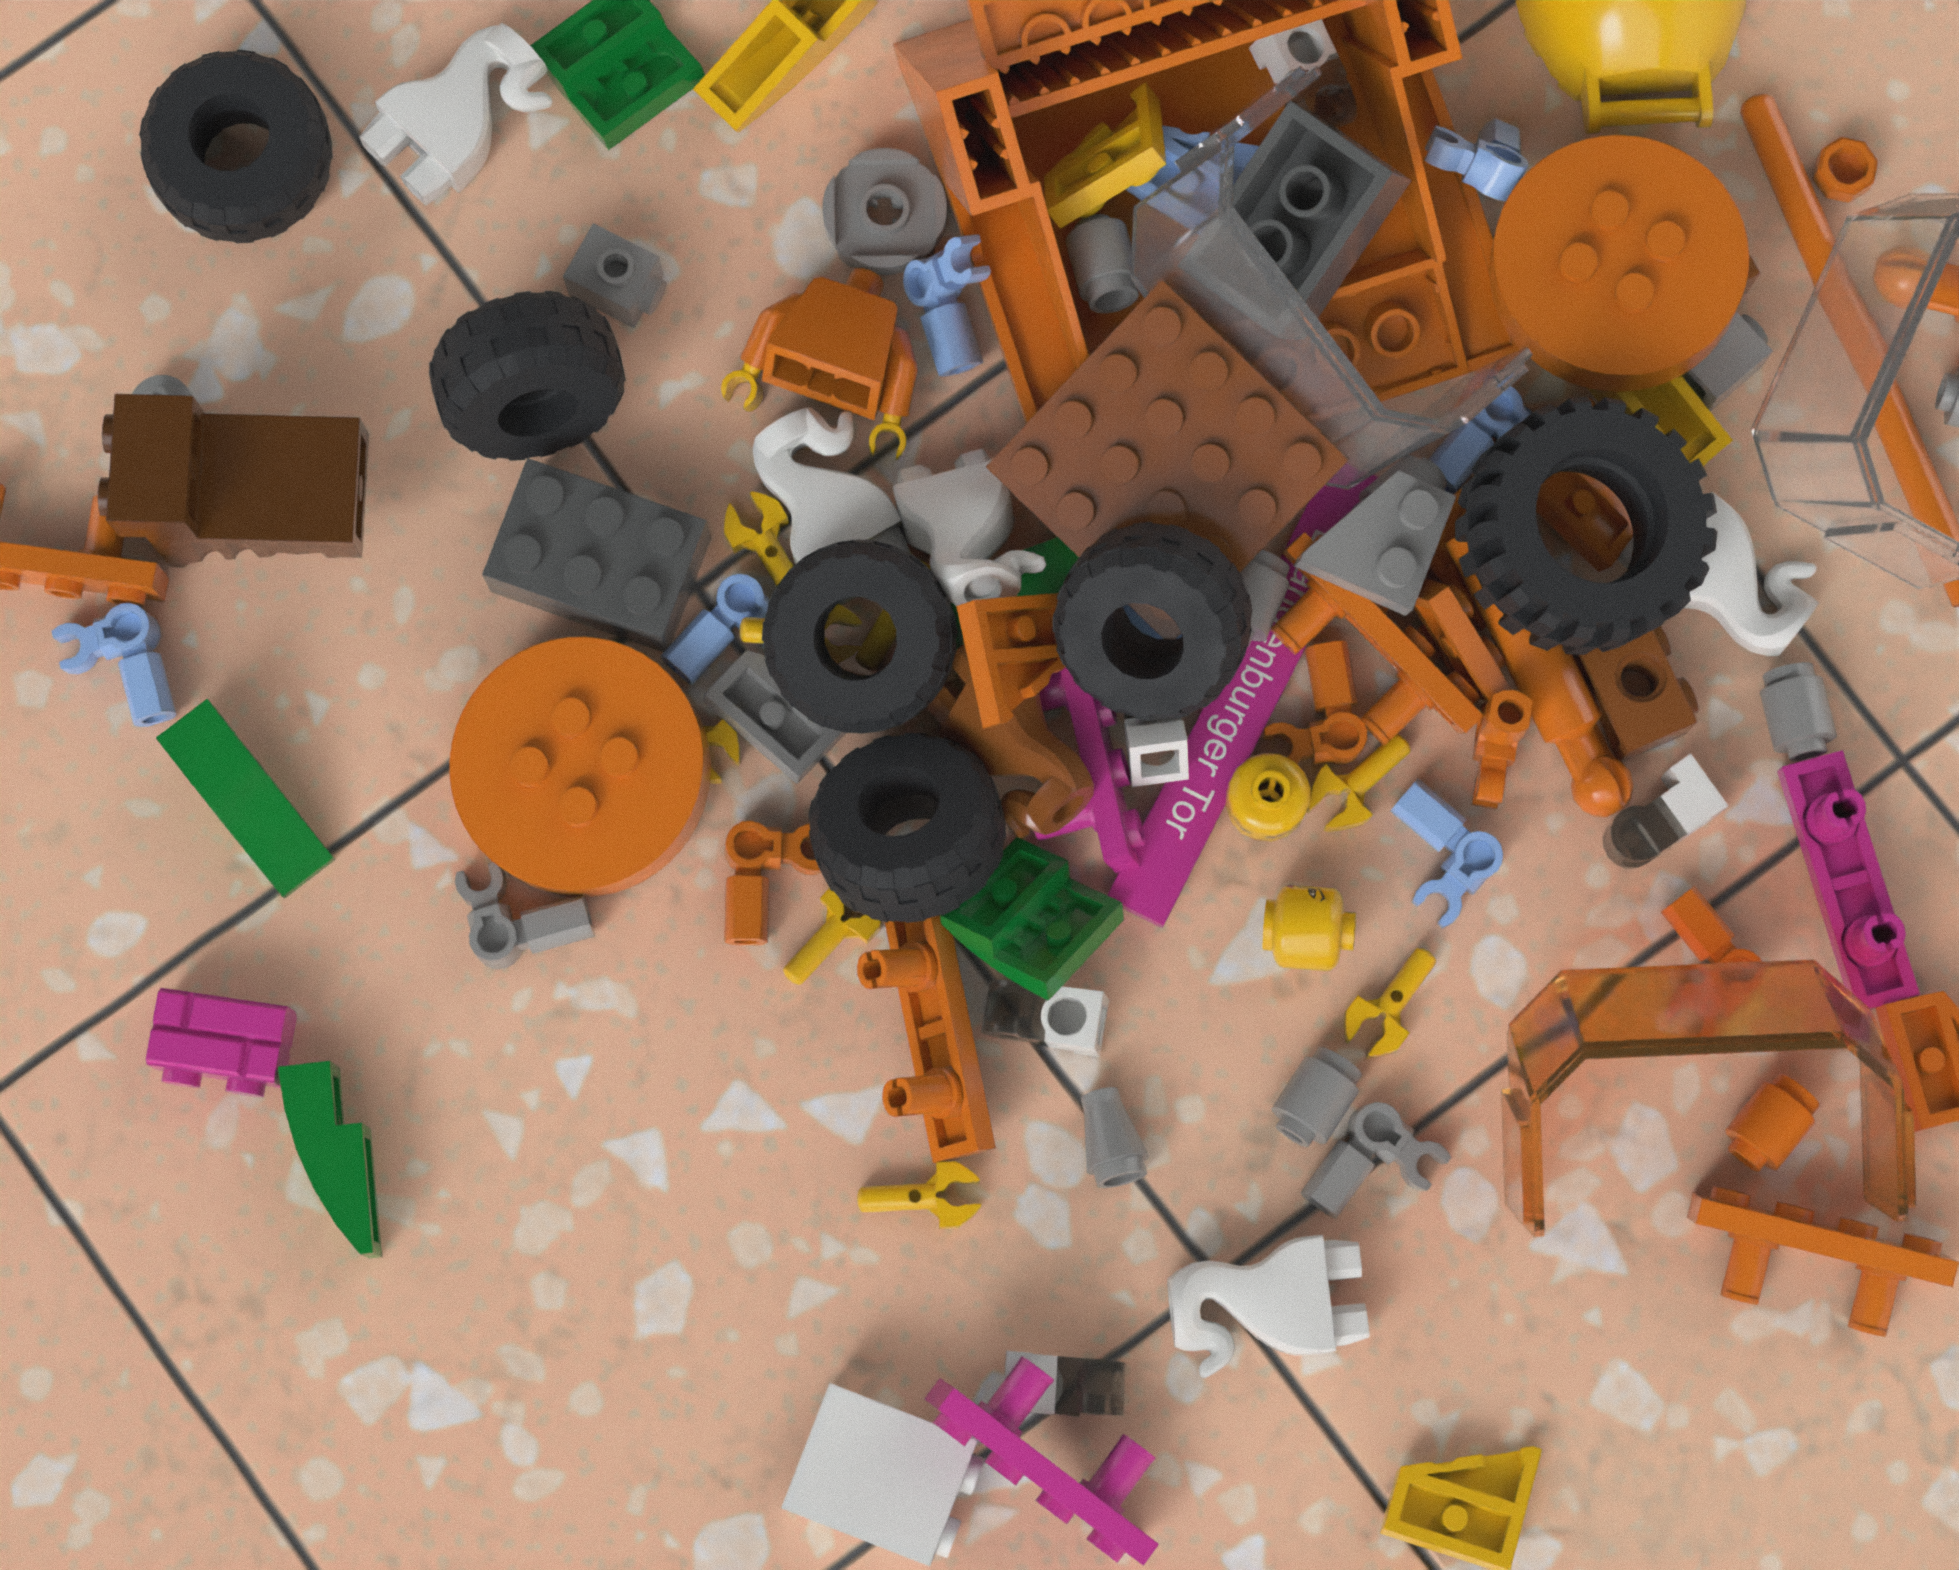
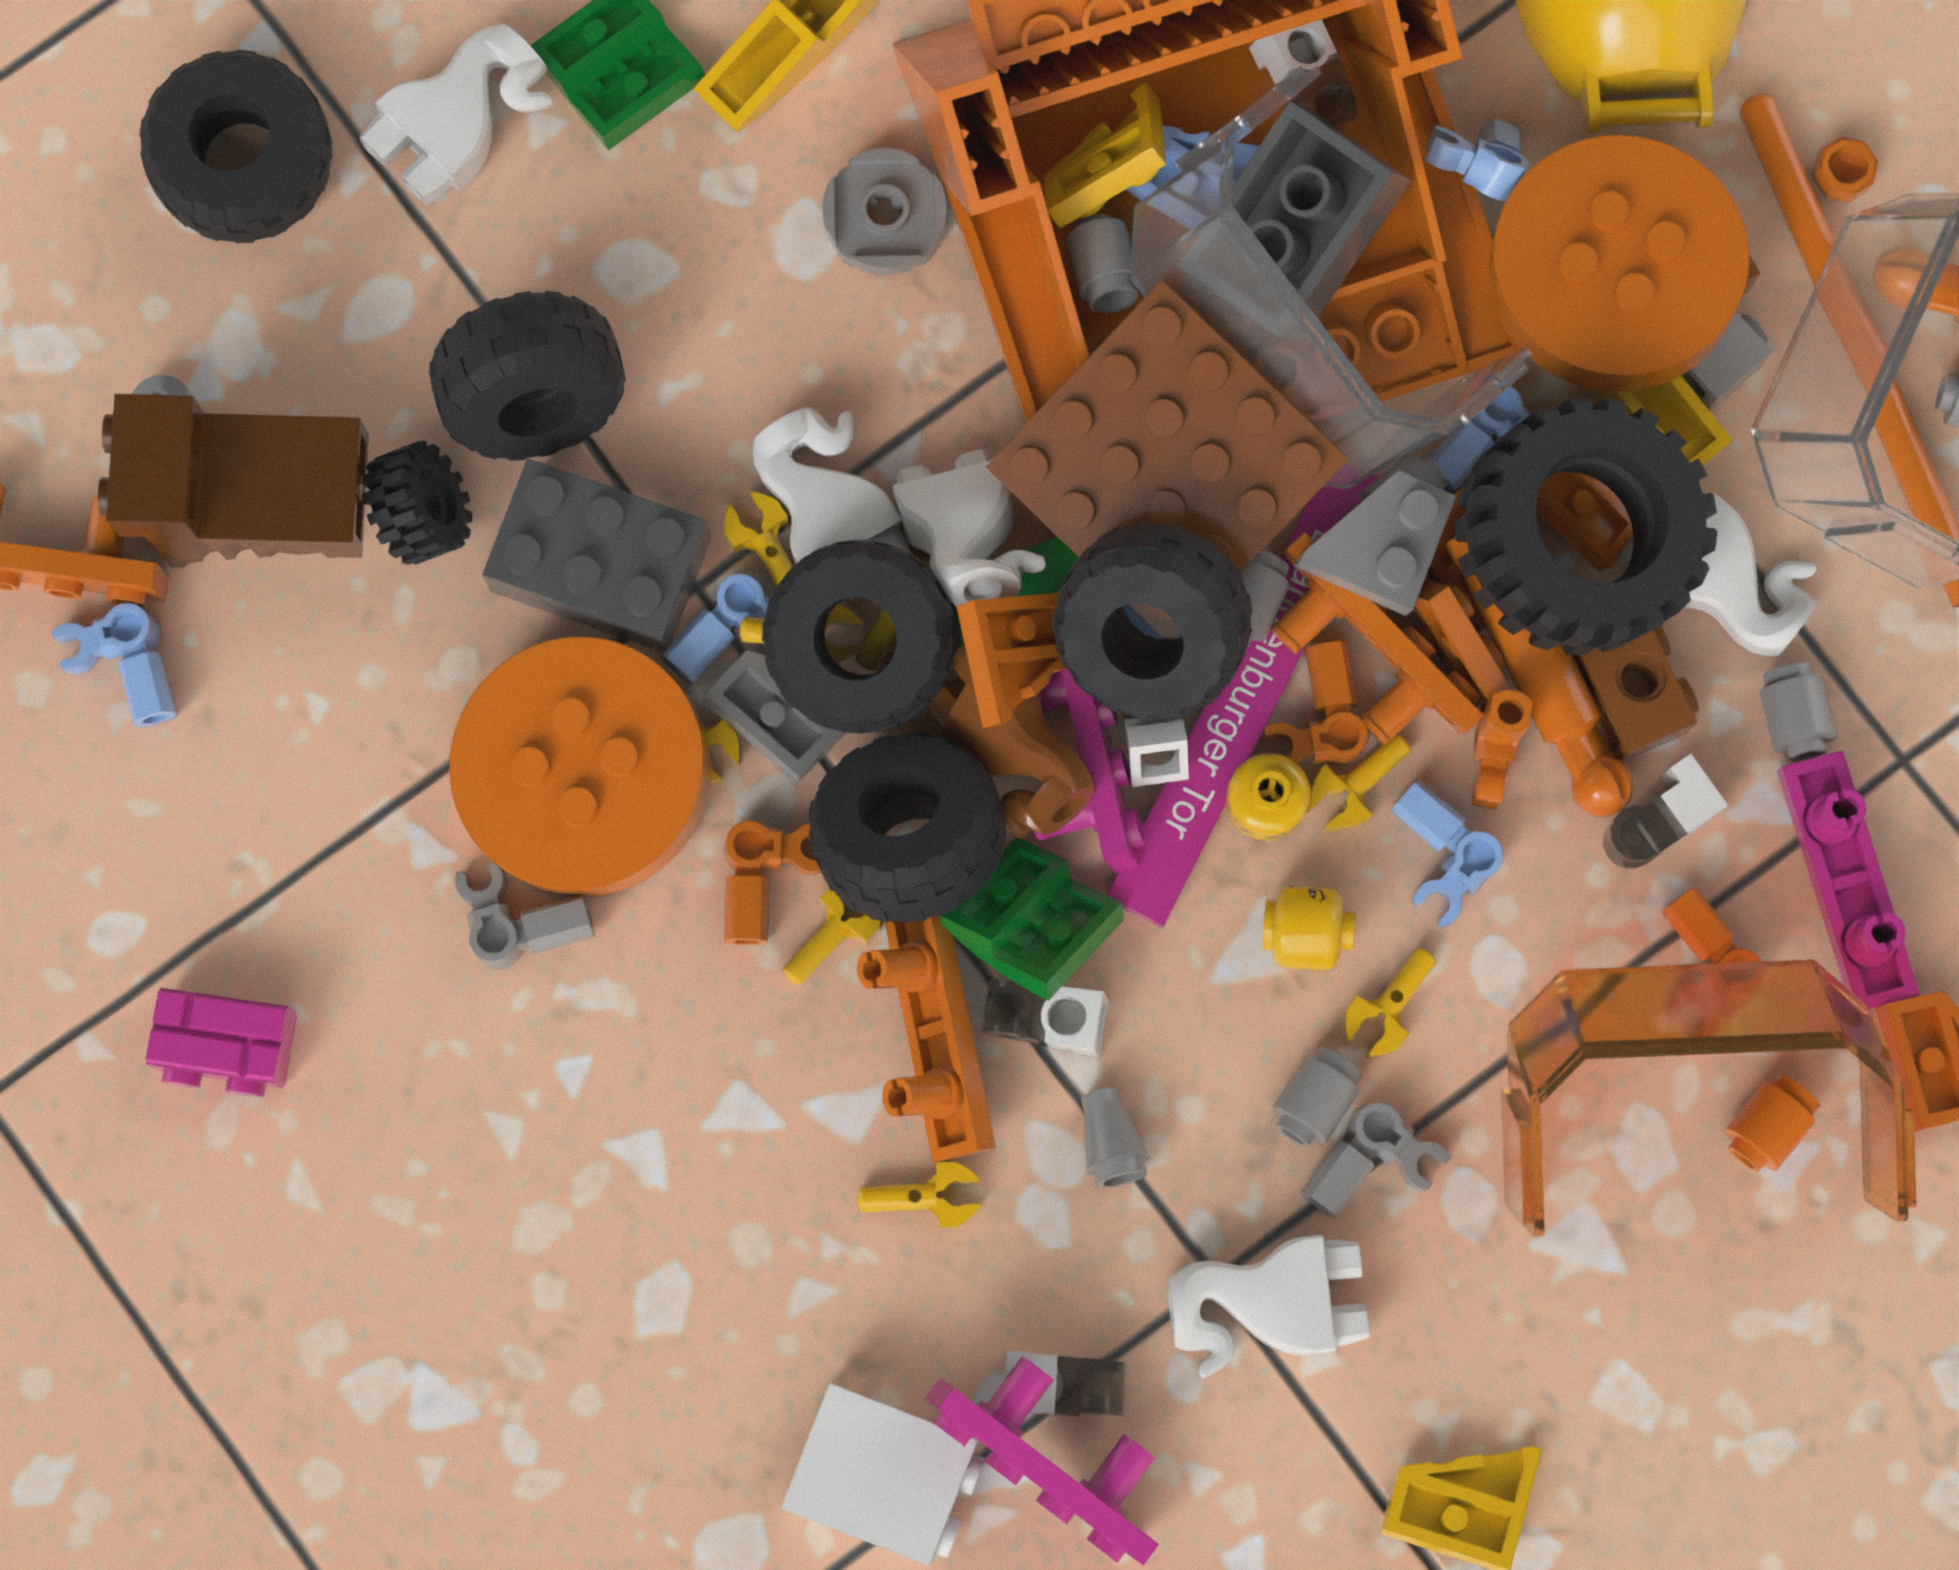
green slope [156,699,335,899] -> none
green slope [278,1061,382,1259] -> none
light grey brick [563,223,667,328] -> none
orange torso [721,268,918,461] -> none
light blue bar [903,234,991,377] -> none
orange plate [1687,1186,1959,1337] -> none
none -> black tyre [362,441,472,565]

